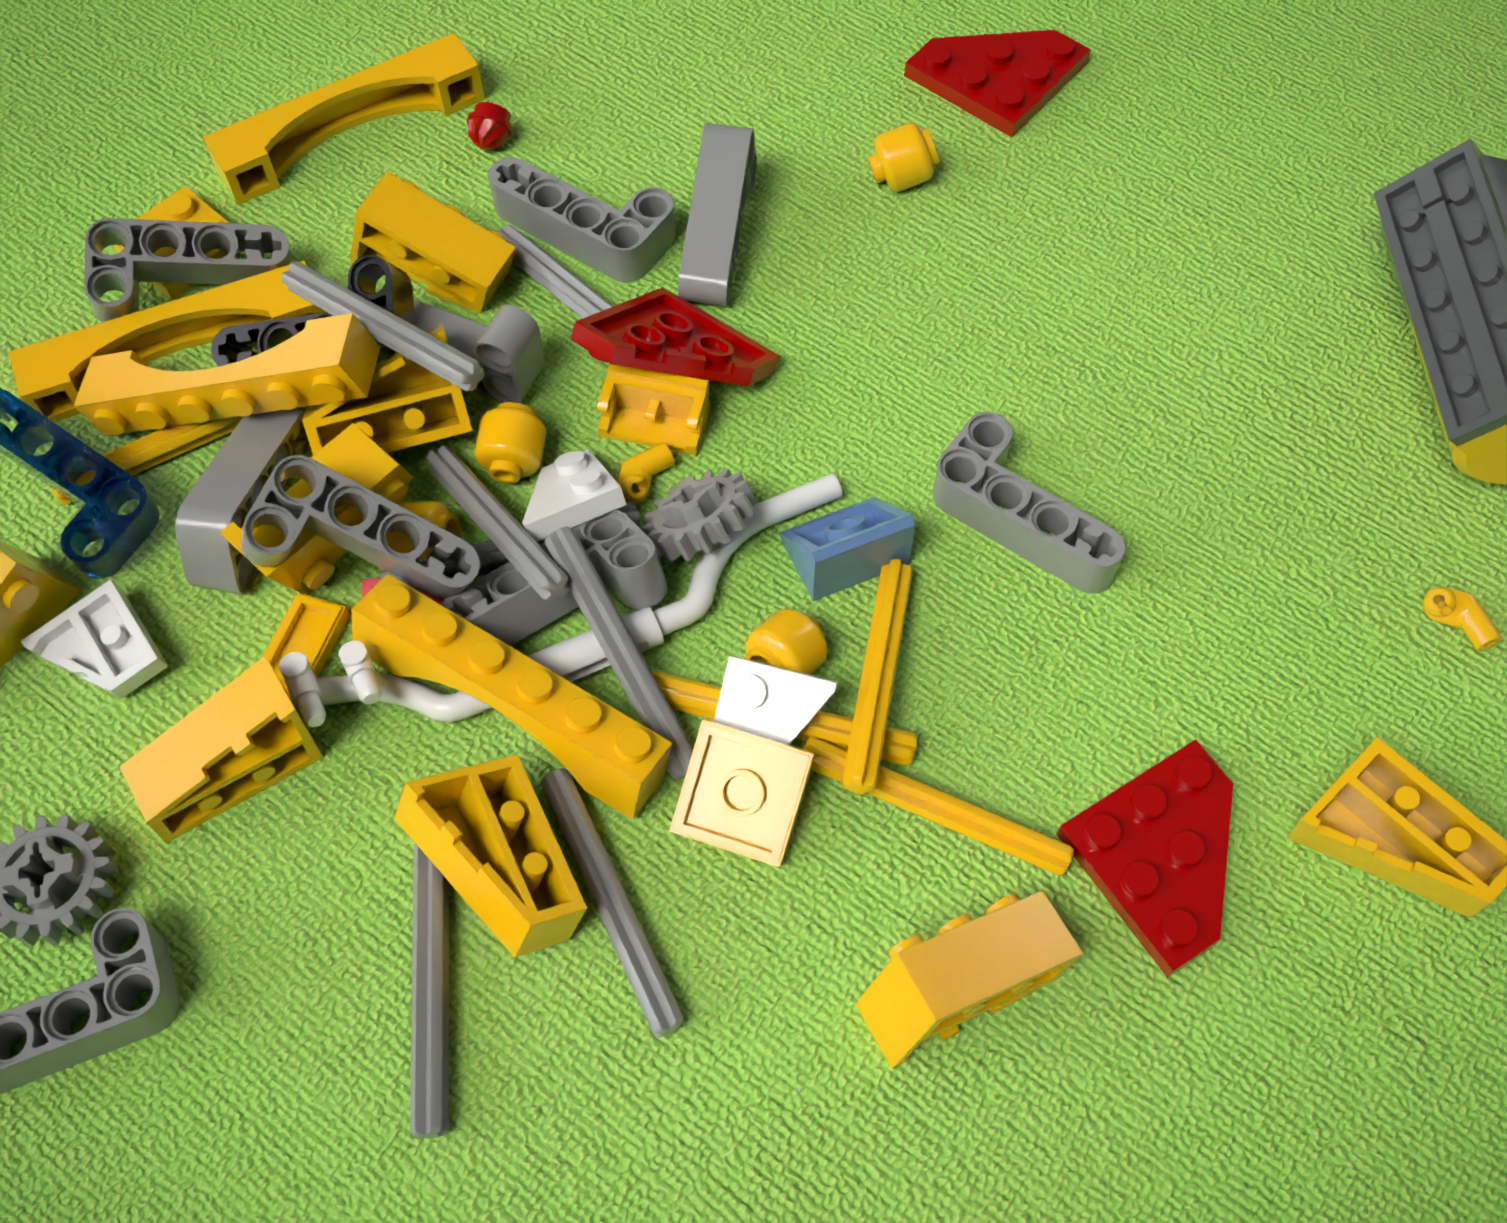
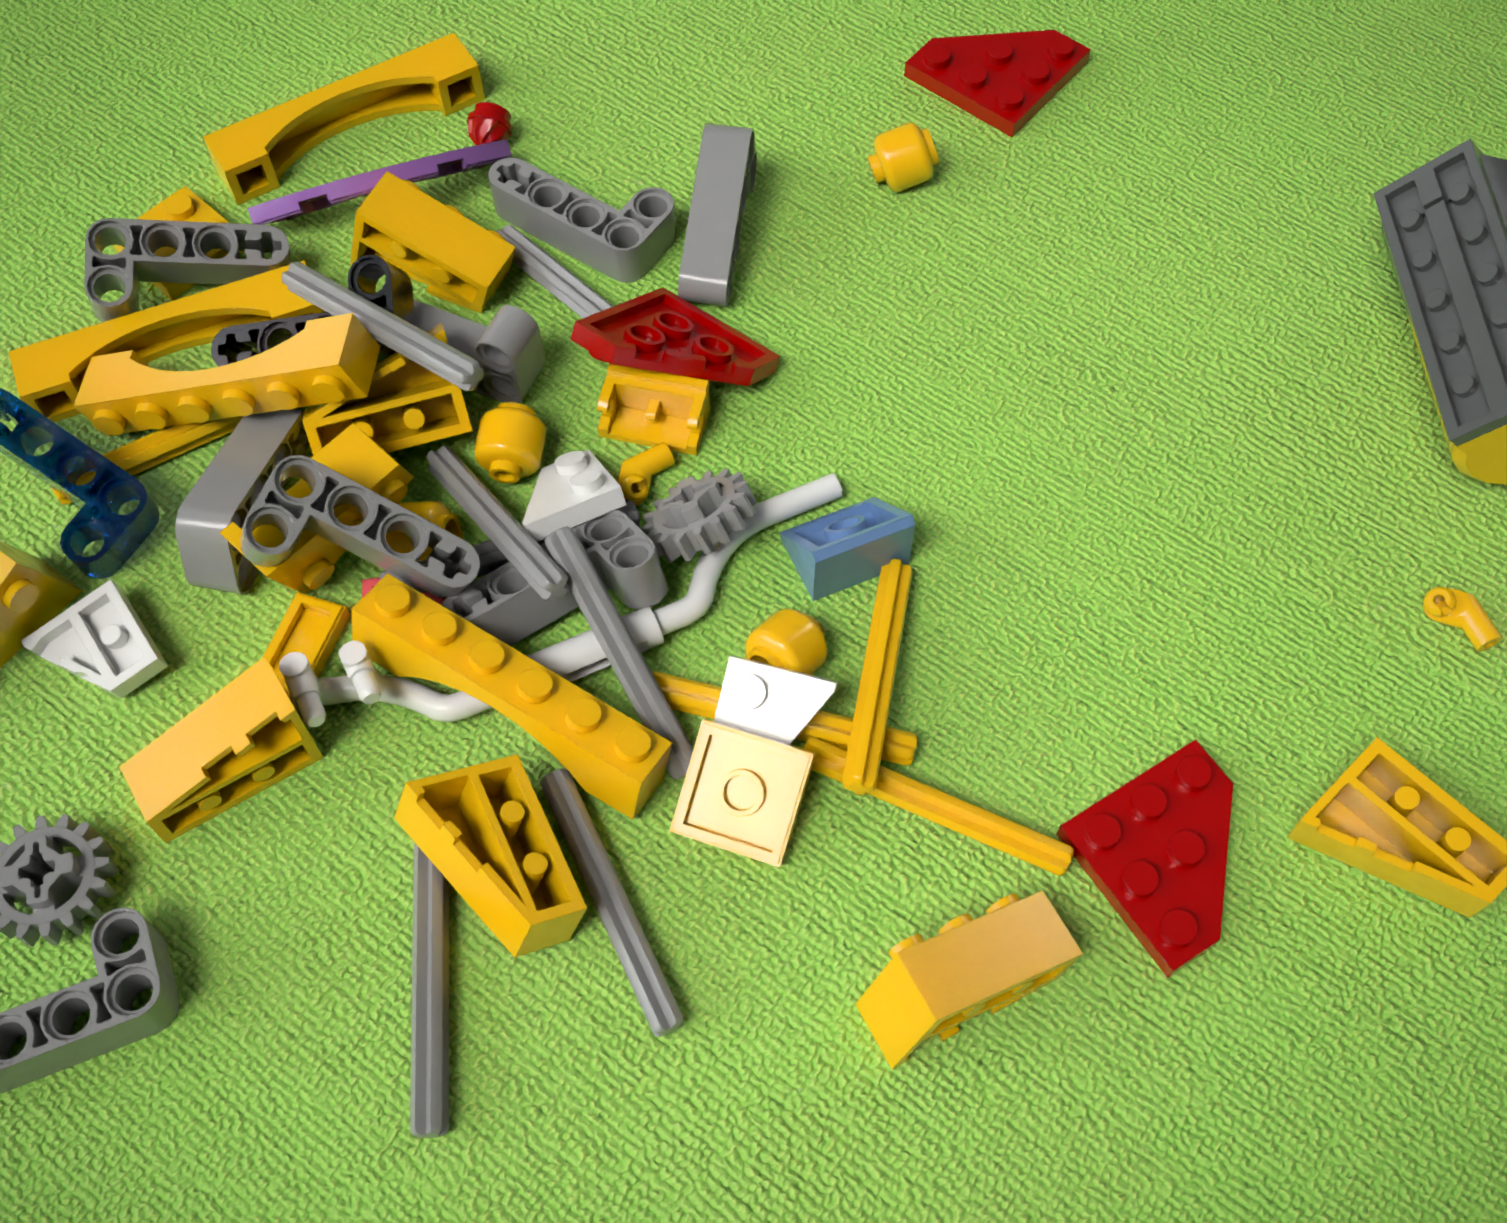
light grey beam [933,412,1125,593] -> none
none -> medium lavender tile [247,139,512,225]

